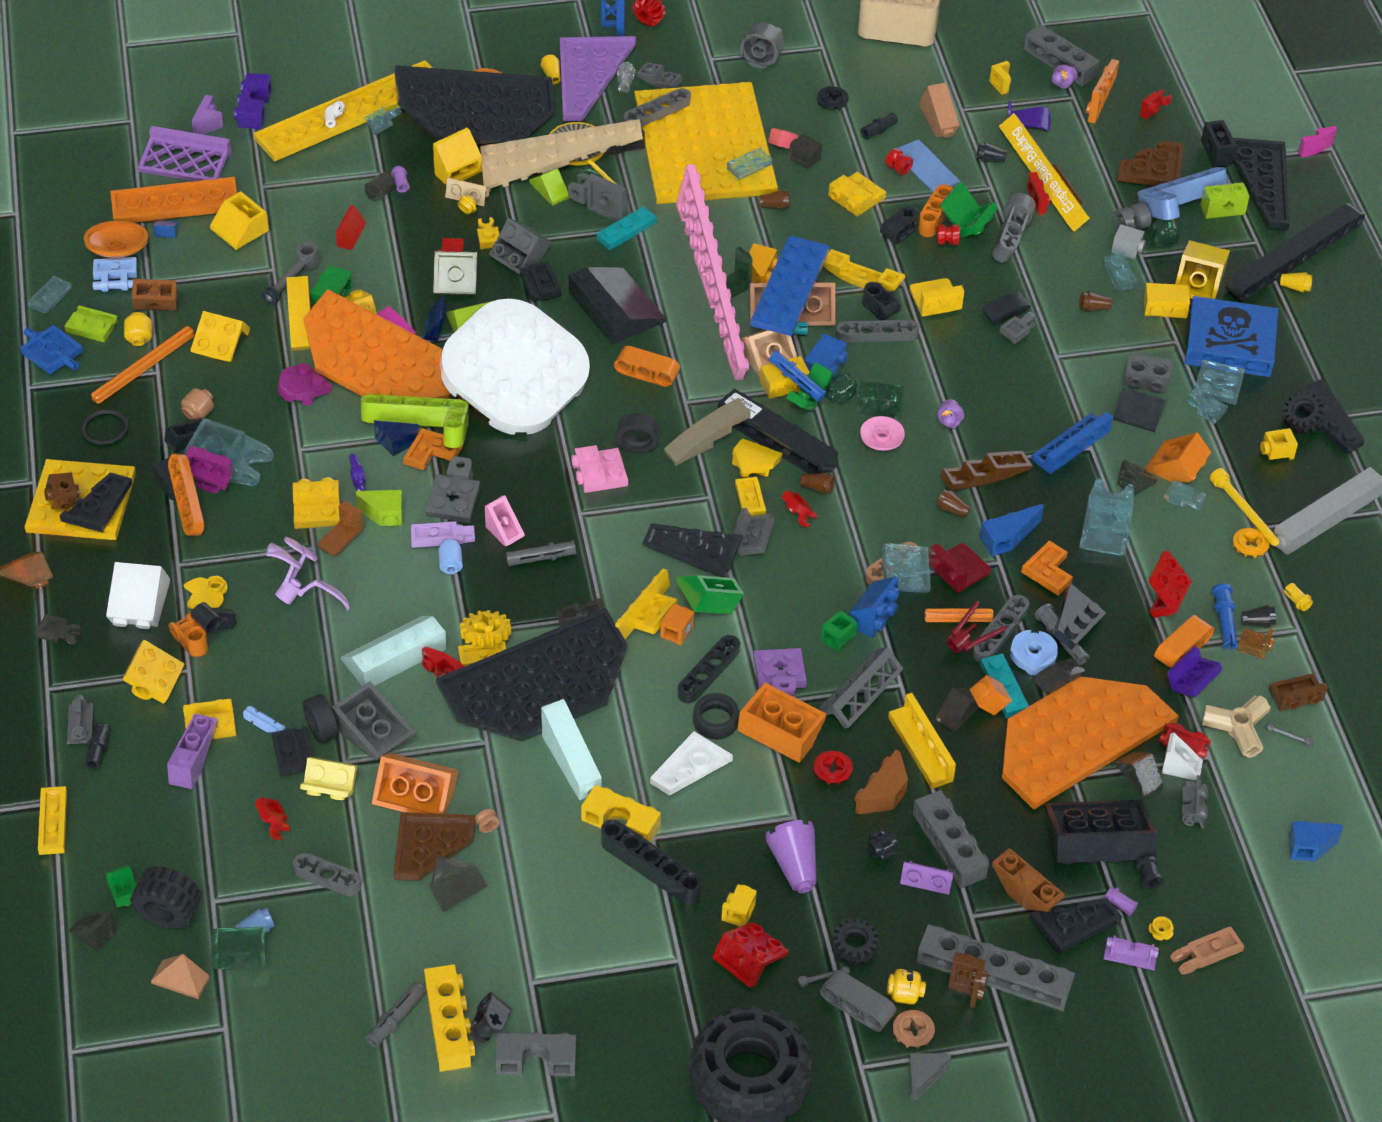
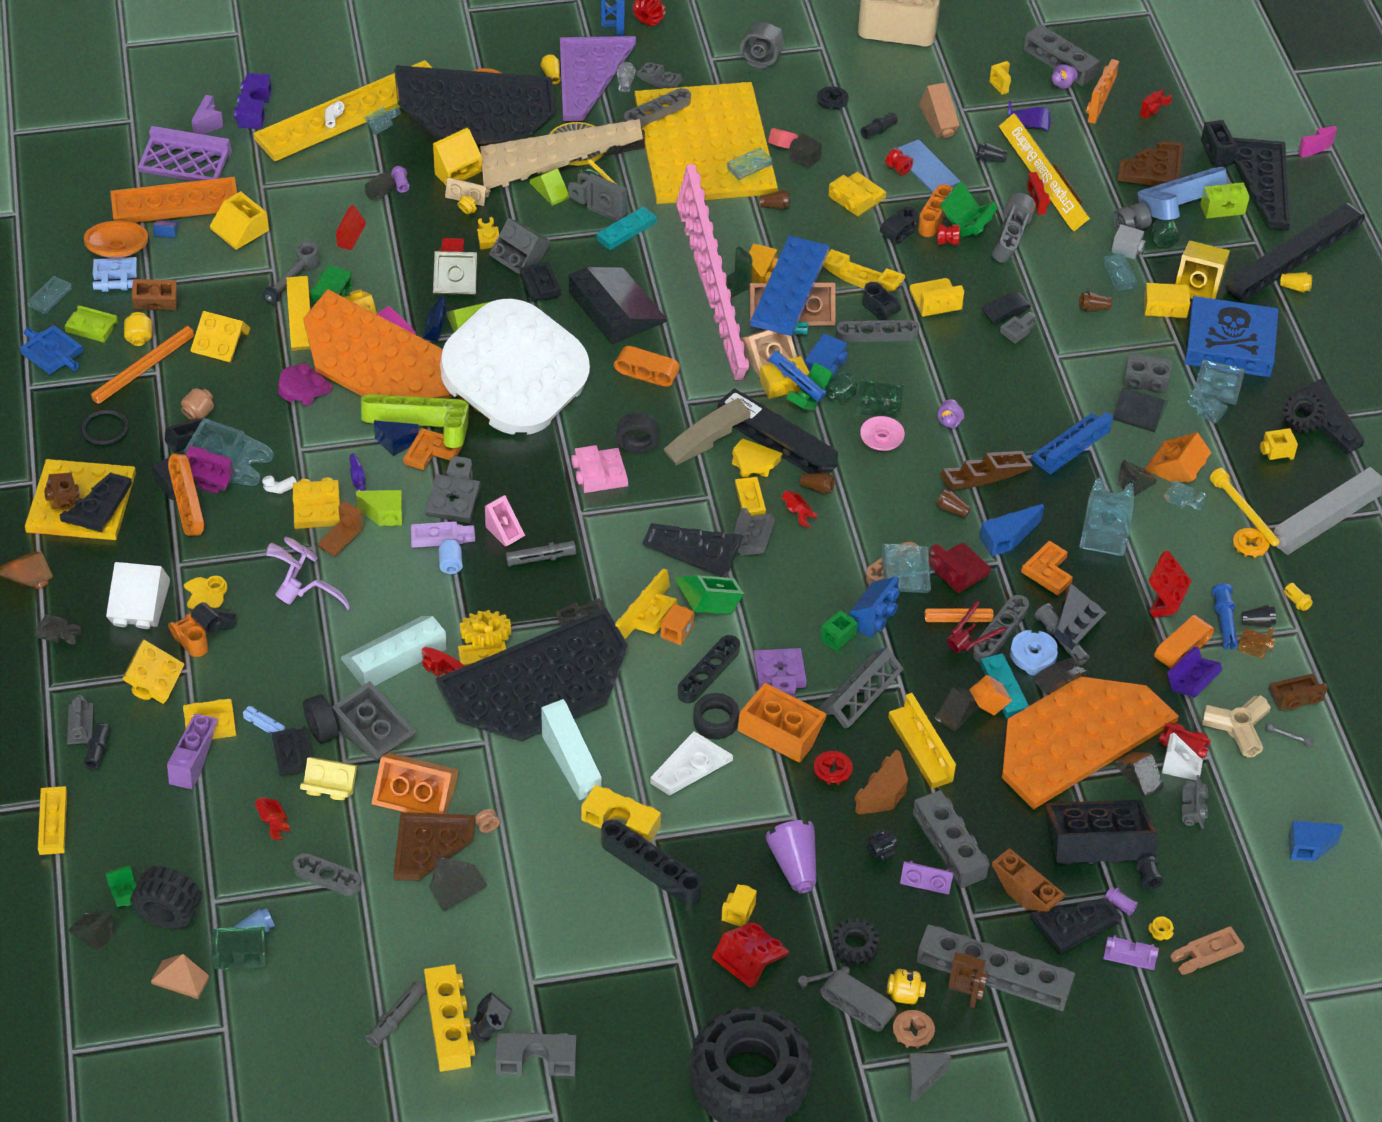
none -> white arm [262,476,297,494]

